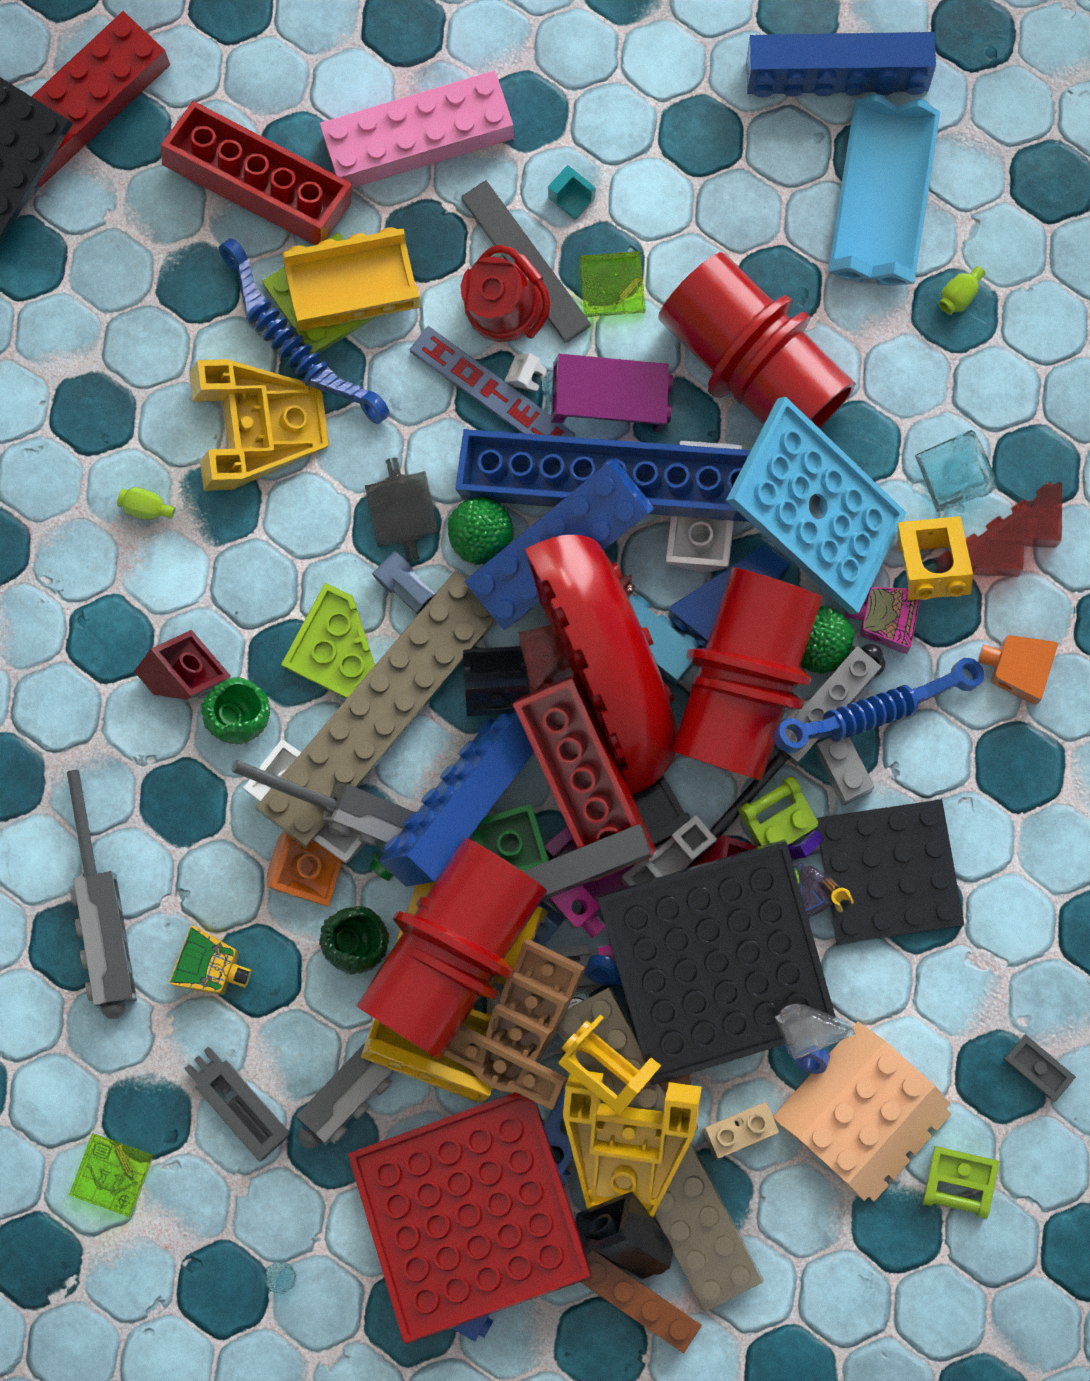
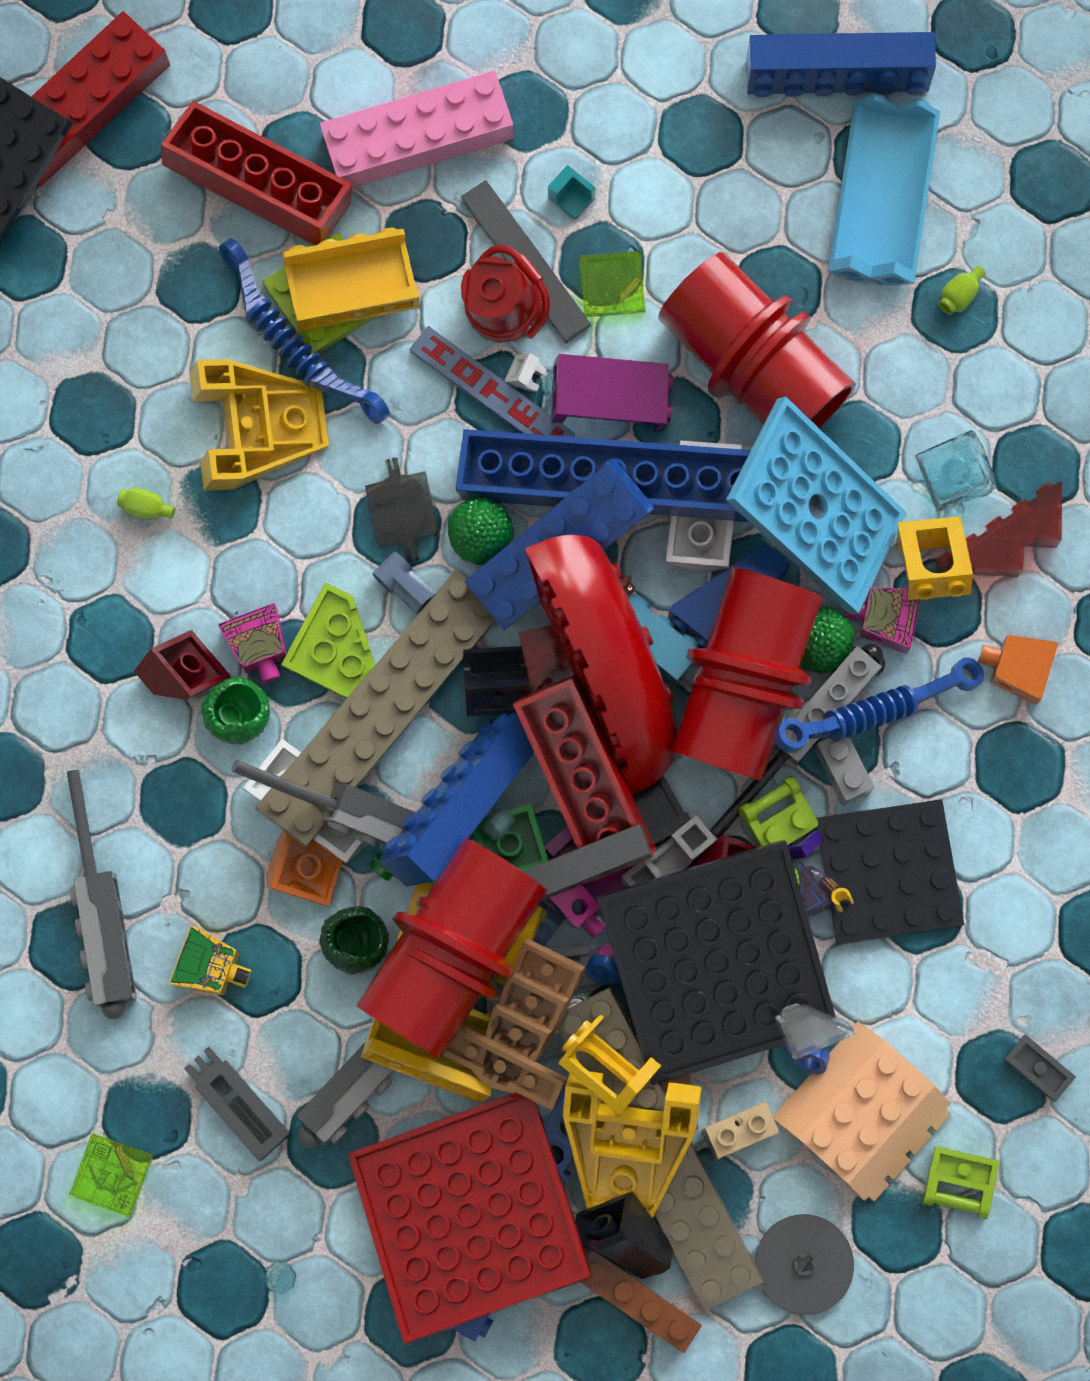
none -> torso [218,603,287,684]
none -> clear light blue tile [484,809,515,840]
none -> dark grey piece [755,1214,854,1315]

